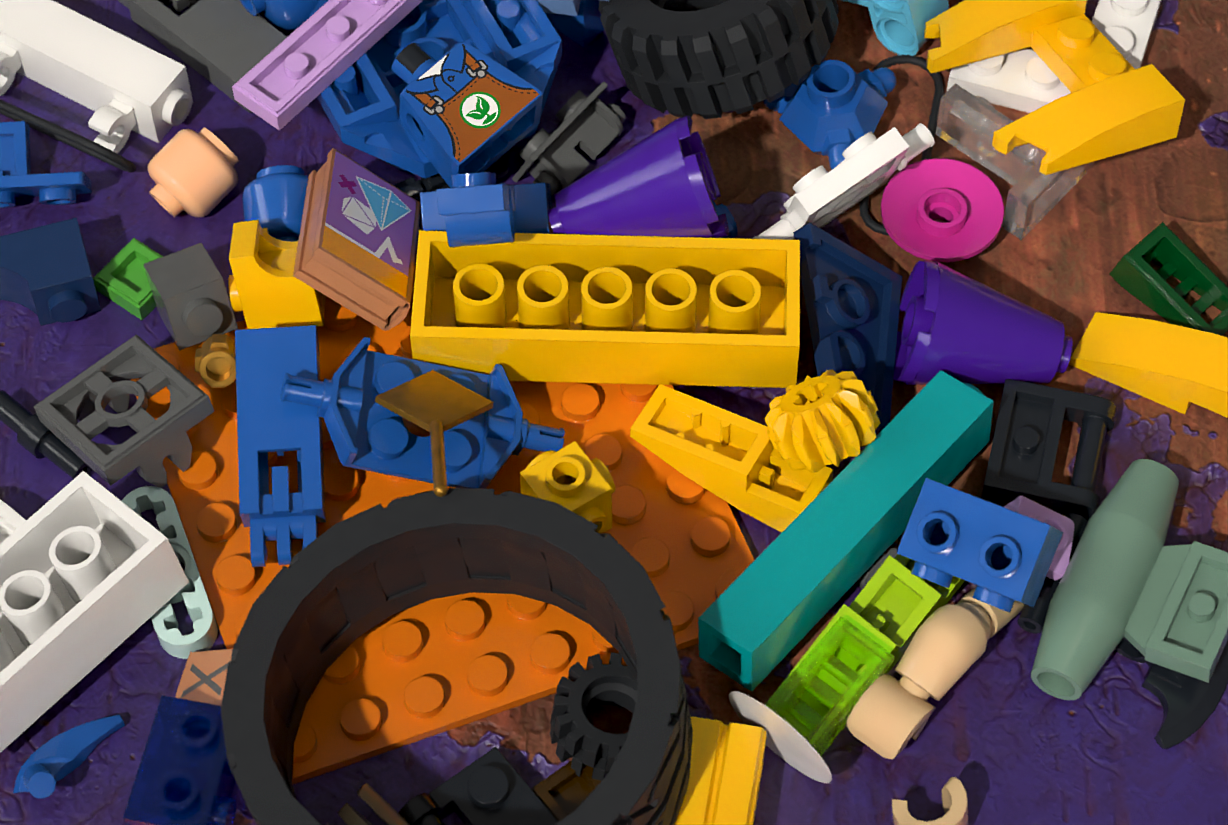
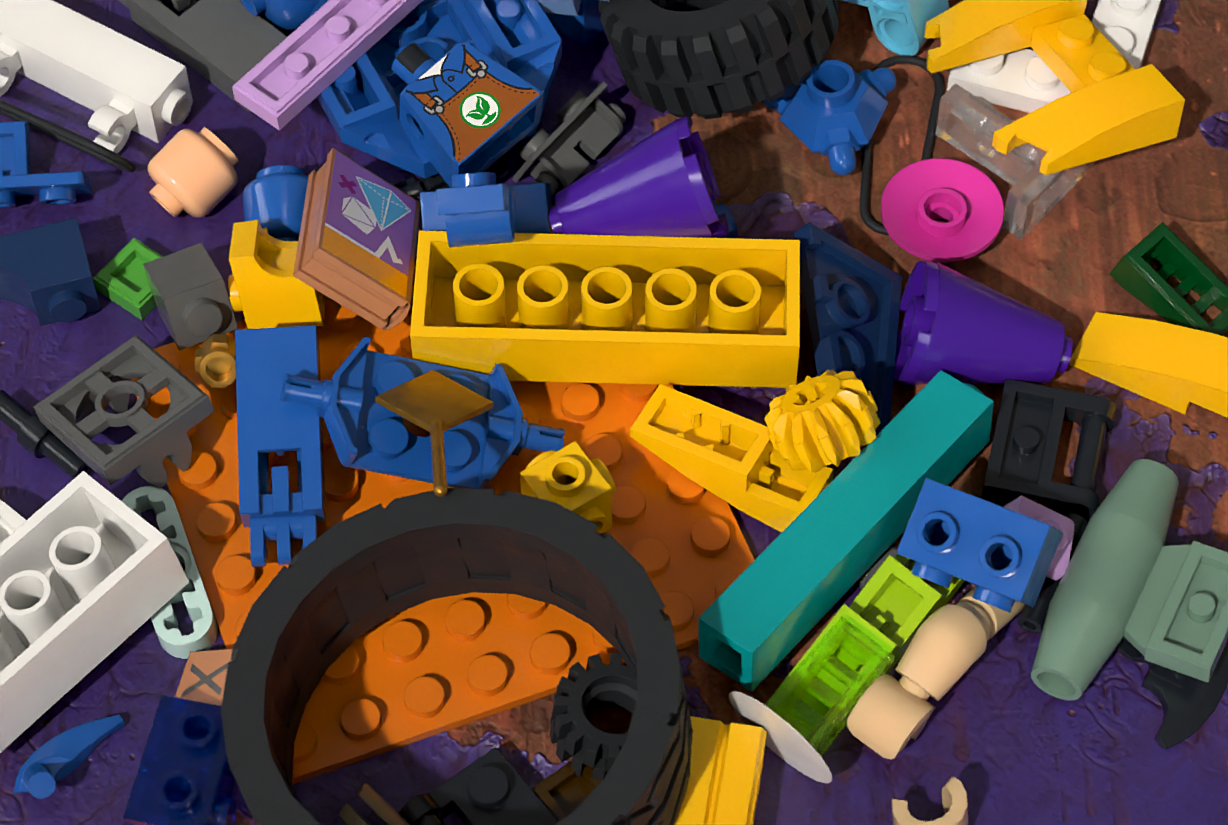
white plate [753,123,935,240] -> none

